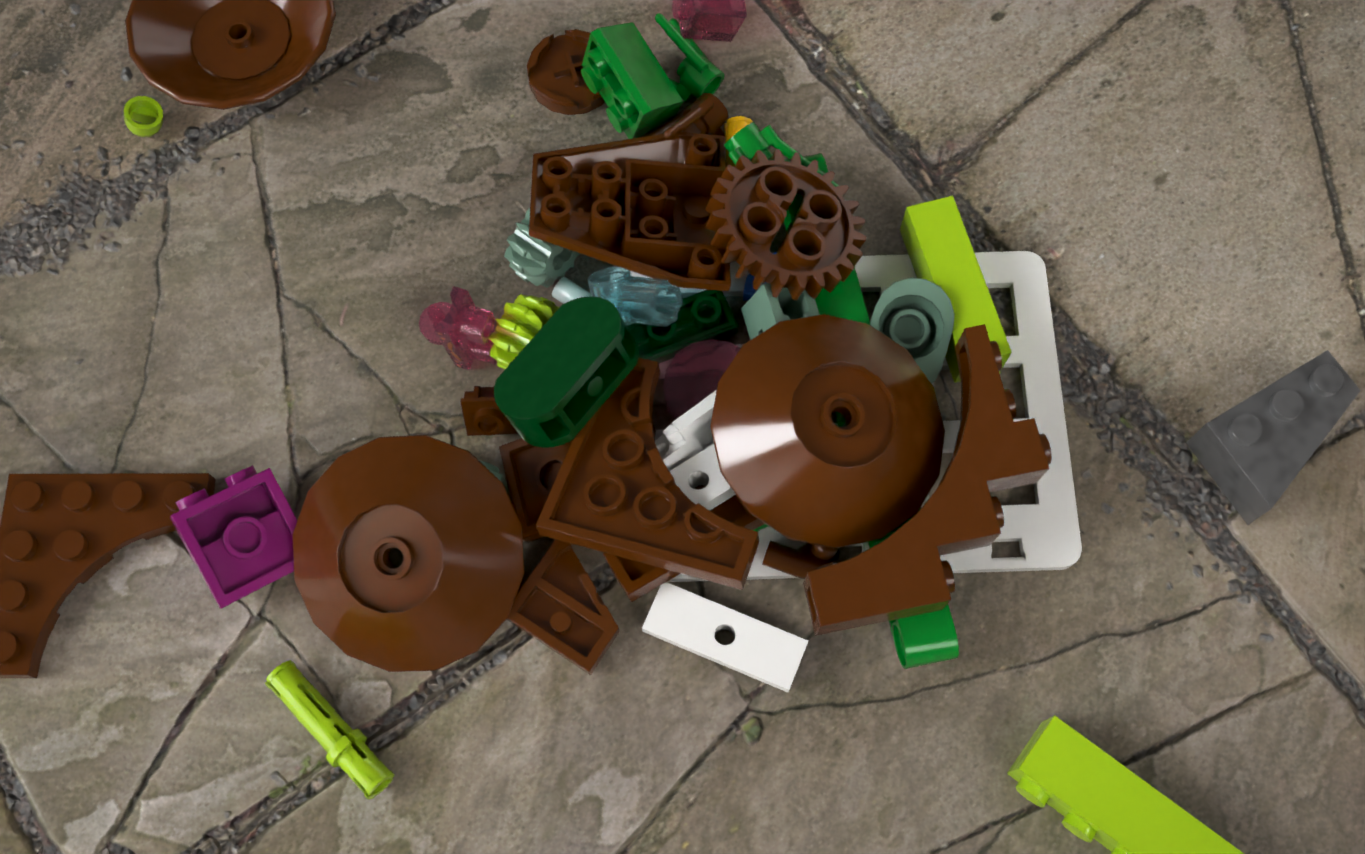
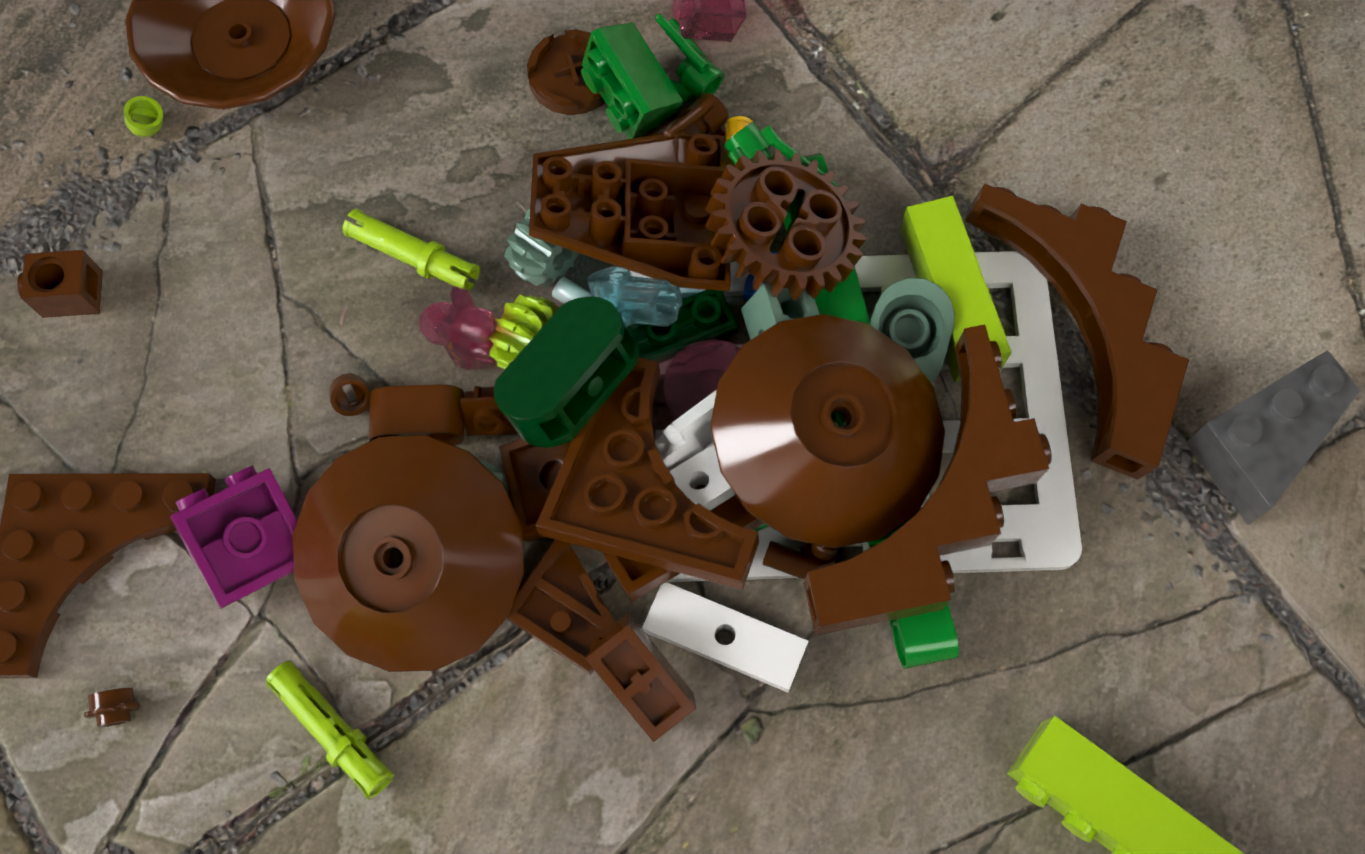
none -> reddish brown brick [17,250,103,318]
none -> reddish brown plate [84,688,140,727]
none -> reddish brown hinge [329,373,370,416]
none -> lime pin [342,208,480,293]
none -> reddish brown beam [369,384,464,445]
none -> reddish brown hinge [585,612,696,742]
none -> reddish brown arch [965,184,1189,480]

